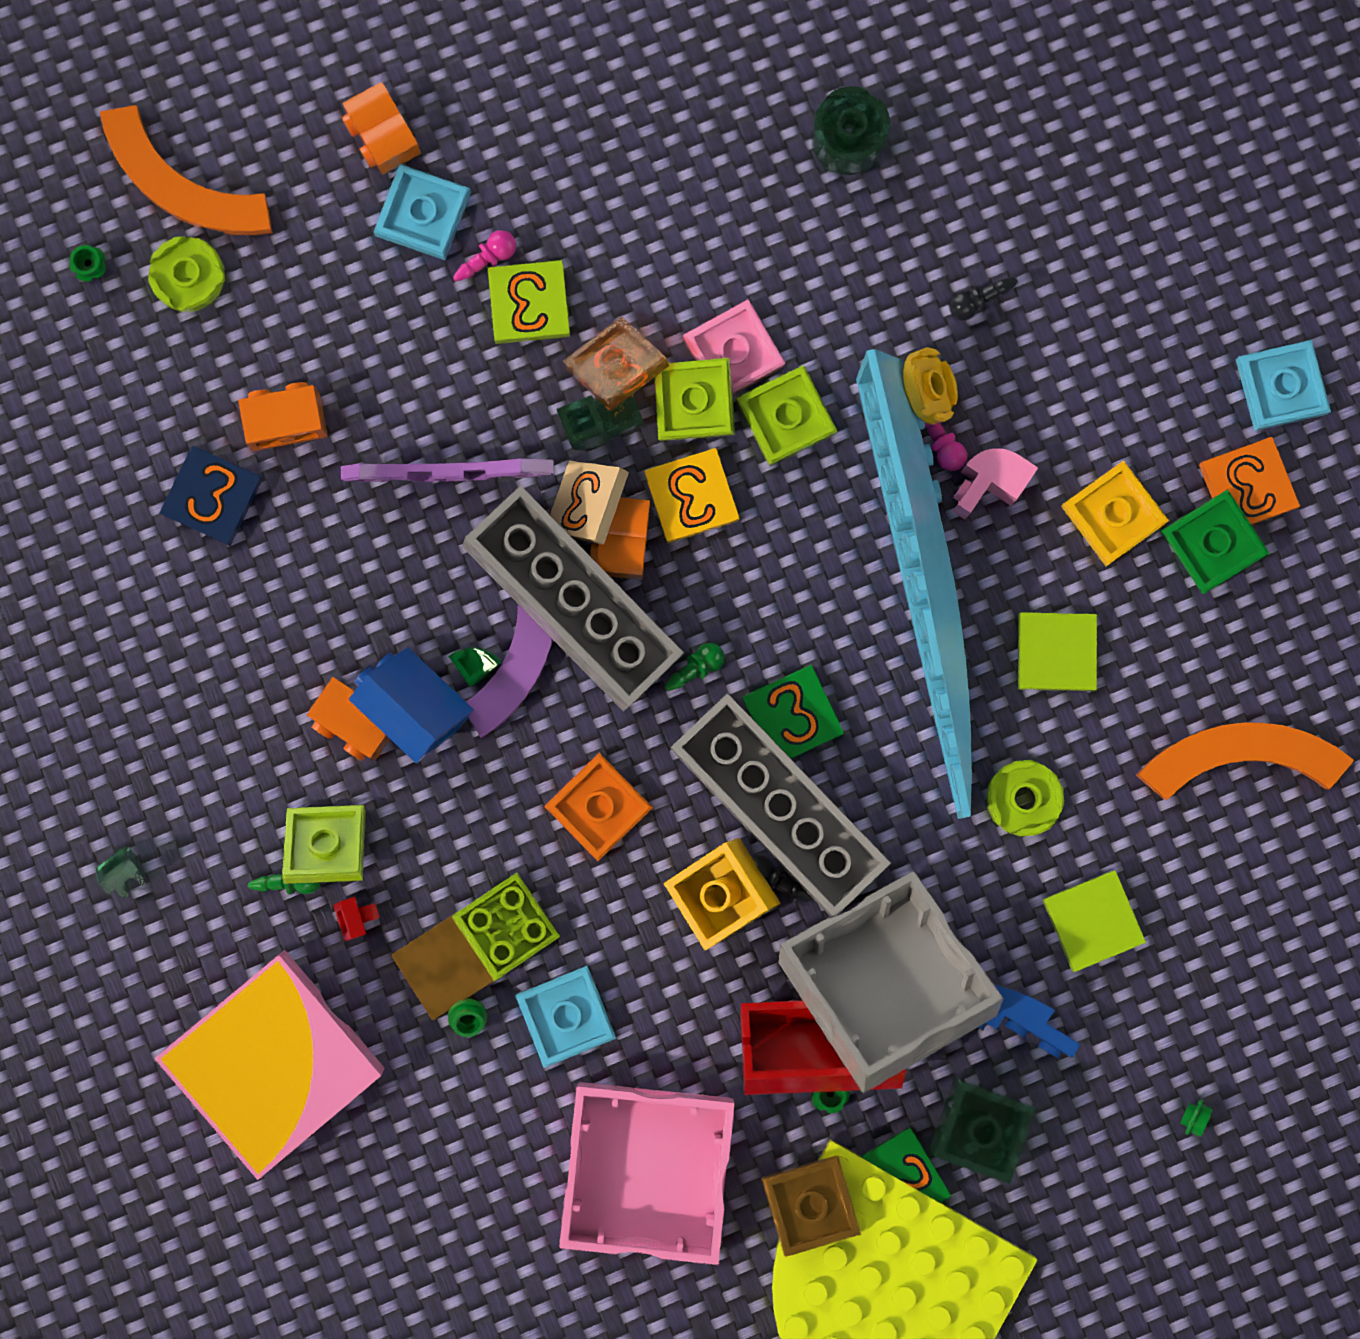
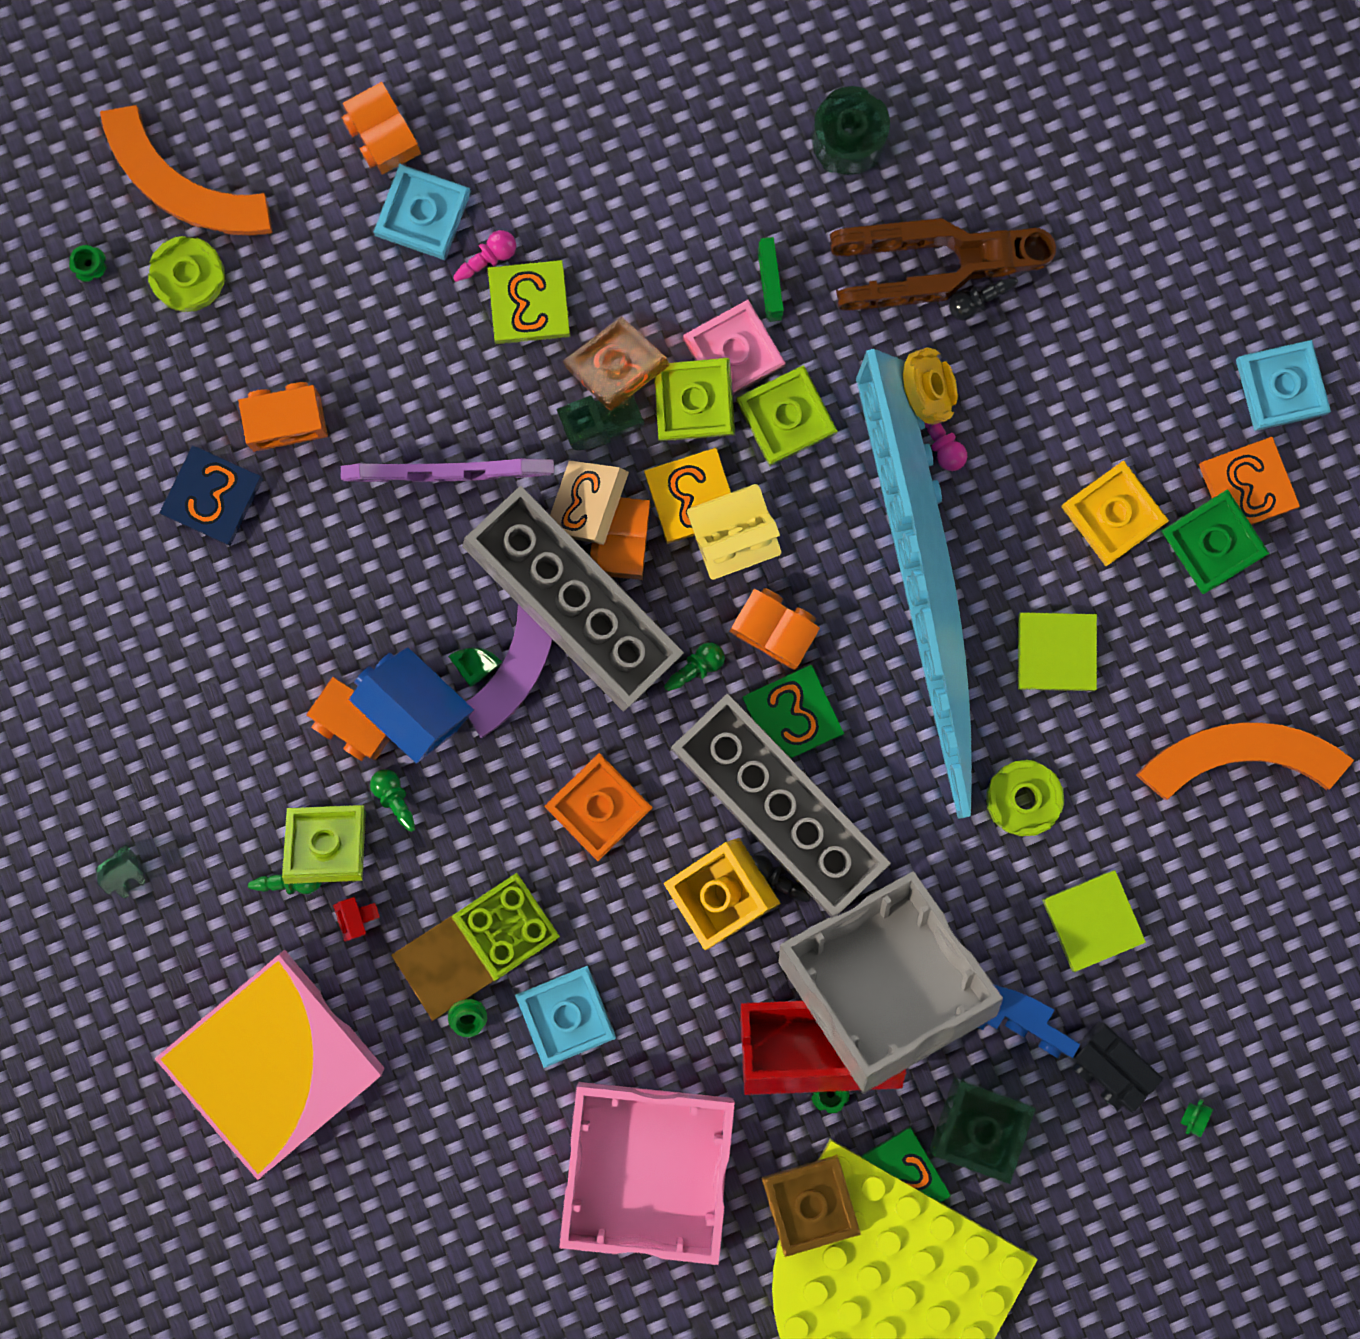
bright pink brick [953,449,1038,519] -> none
none -> green bar [370,769,415,832]
none -> light yellow bracket [687,484,781,580]
none -> orange brick [729,588,820,670]
none -> green tile [757,237,784,322]
none -> reddish brown piece [830,218,1056,311]
none -> black brick [1070,1021,1163,1113]

